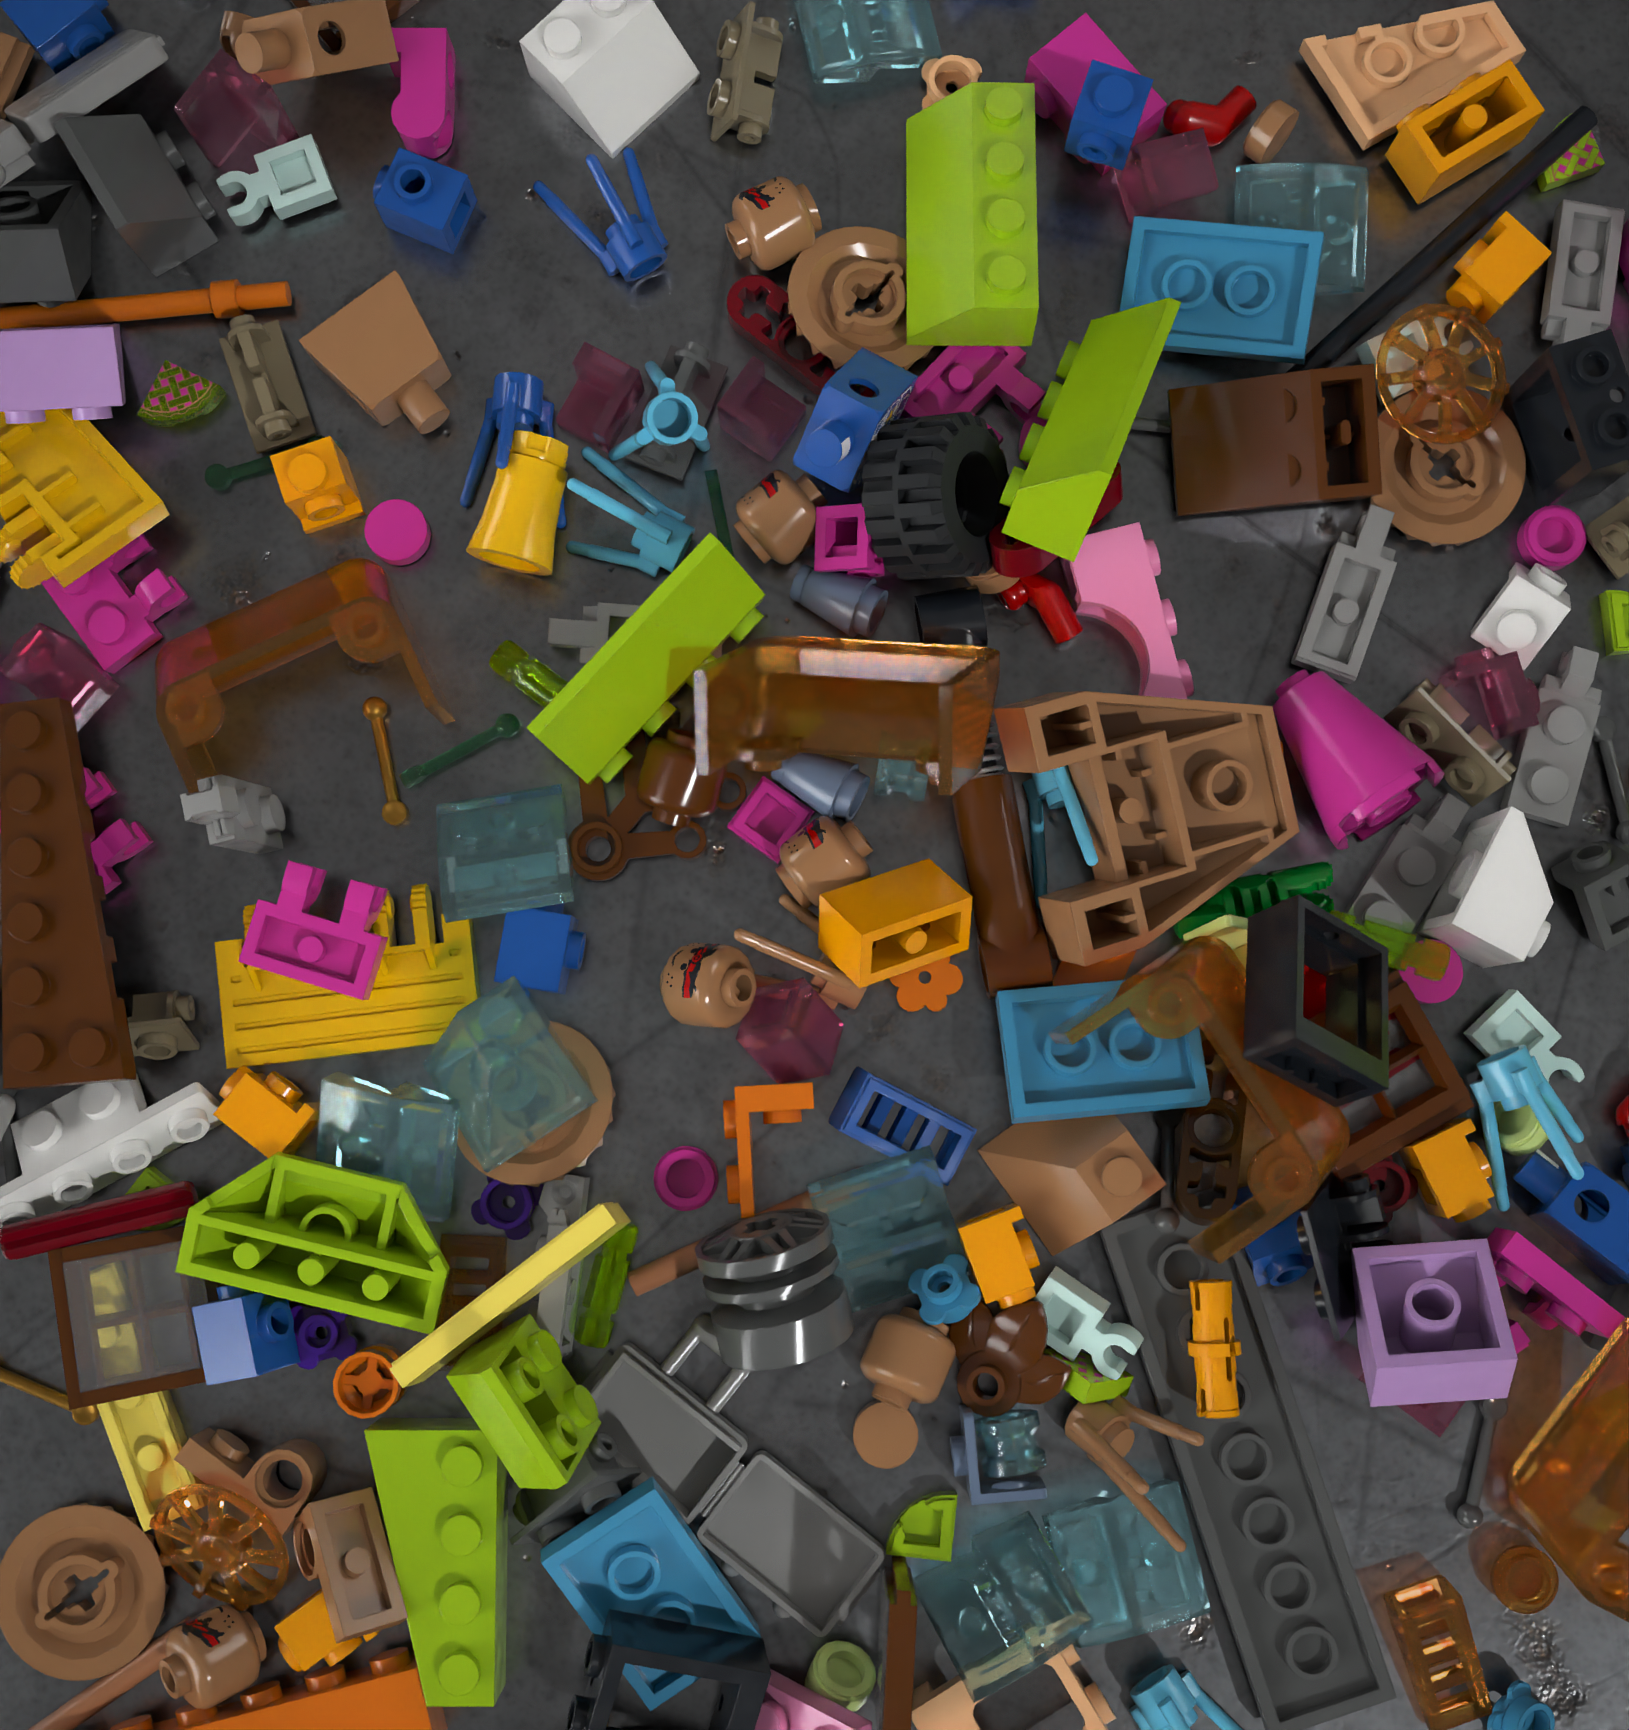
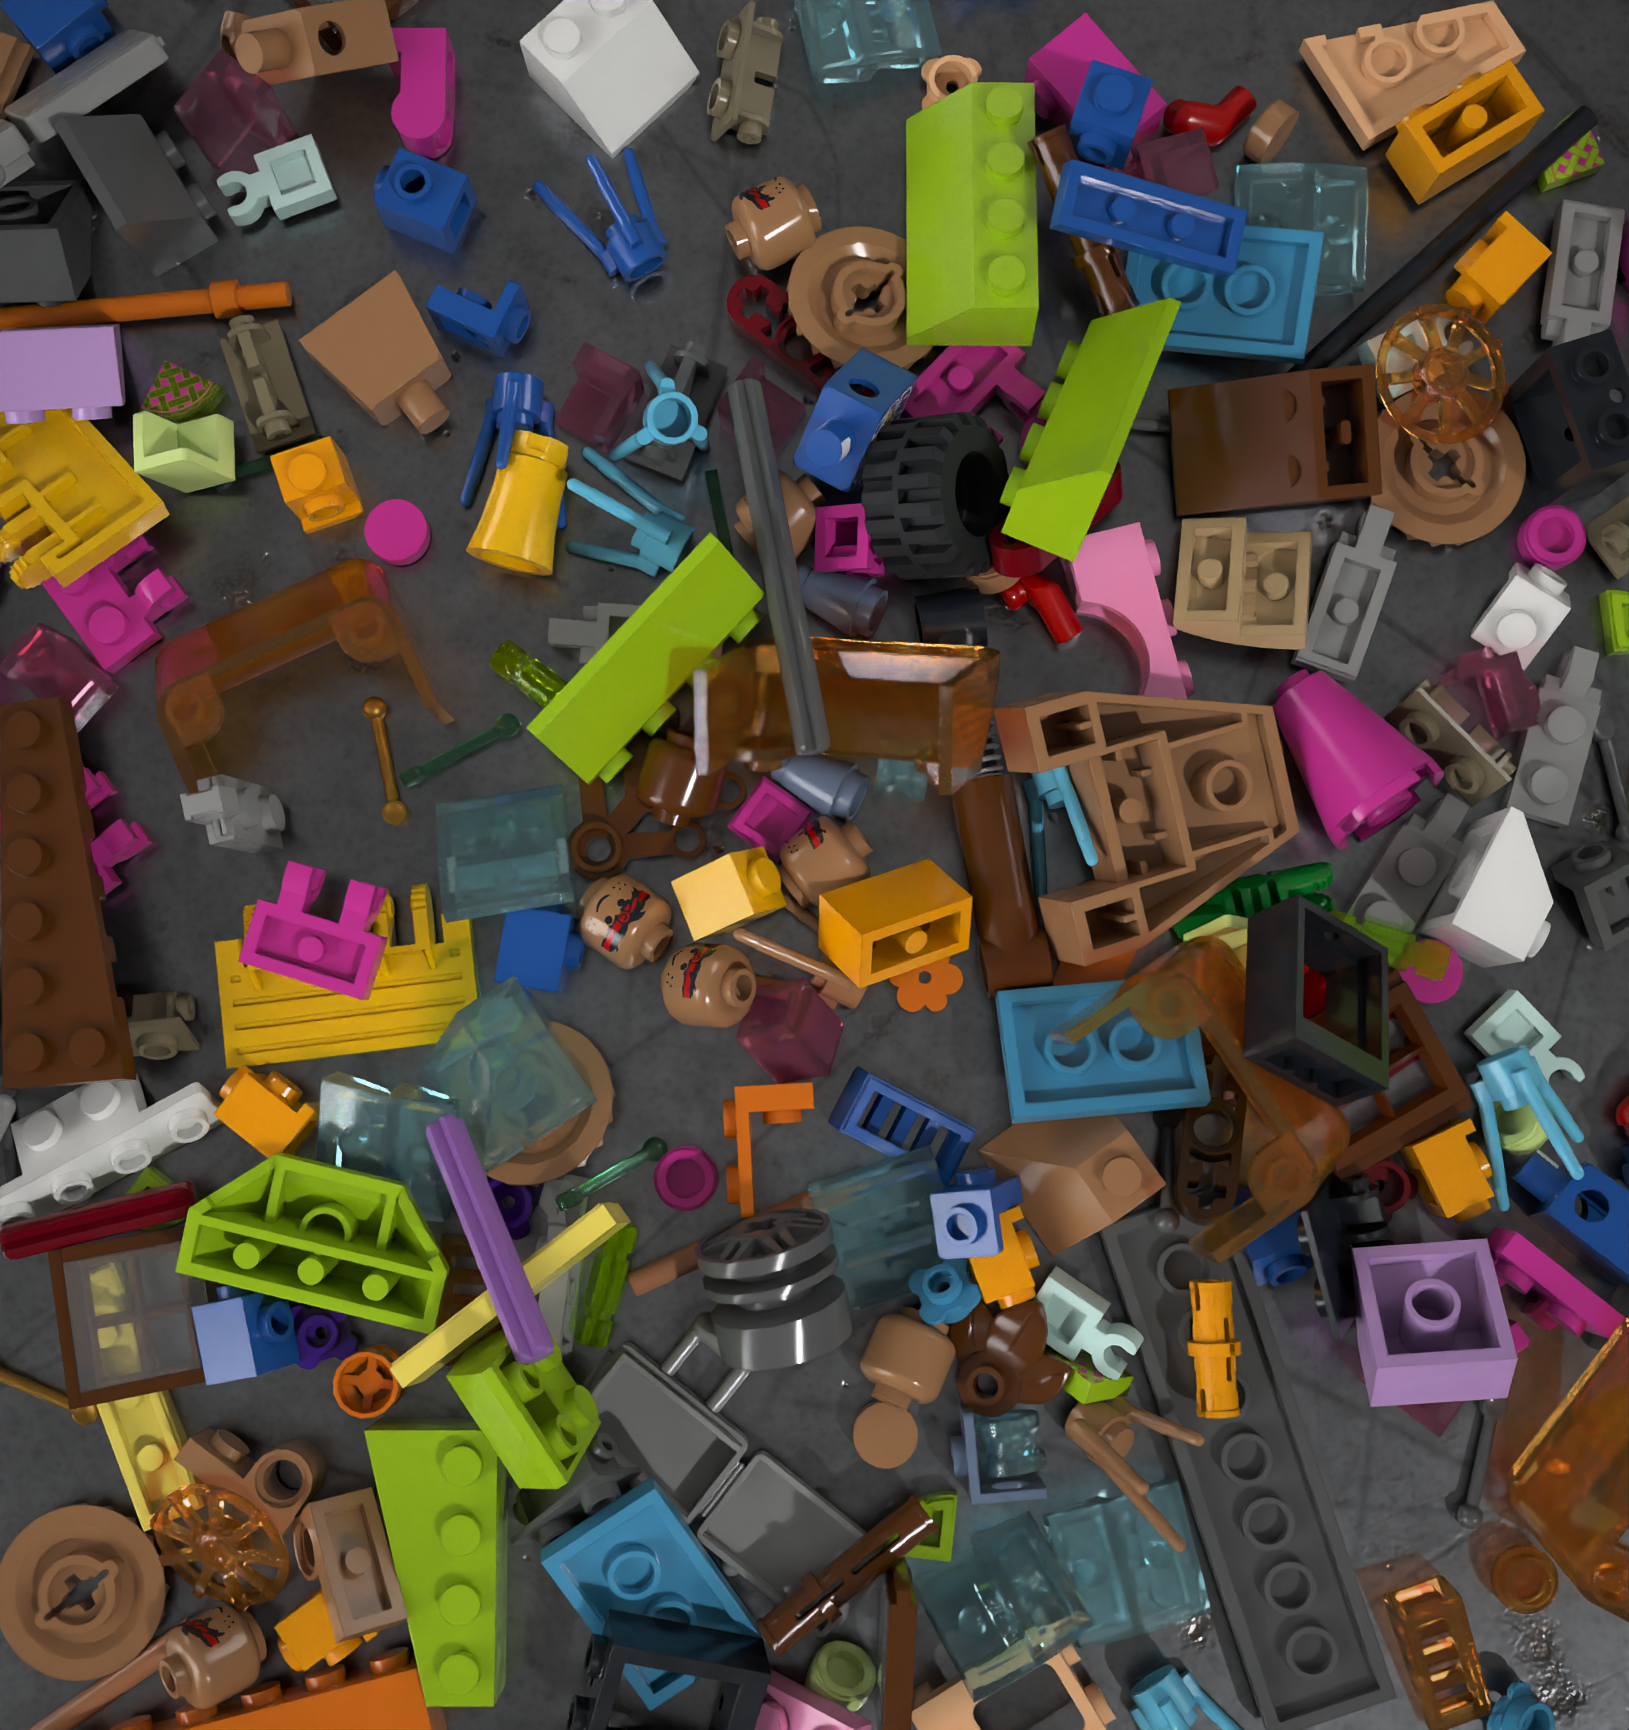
none -> yellowish green panel [133,411,235,493]
none -> blue bracket [426,280,531,359]
none -> medium lavender axle [426,1114,554,1365]
none -> clear green hinge [555,1136,668,1211]
none -> medium nougat head [576,874,674,969]
none -> yellow brick [671,846,787,941]
none -> dark grey axle [727,378,831,755]
none -> reddish brown pin [755,1495,939,1658]
none -> bracket [930,1167,1023,1259]
none -> reddish brown pin [1027,124,1140,317]
none -> blue plate [1049,159,1248,278]
none -> tan slope [1173,517,1312,650]

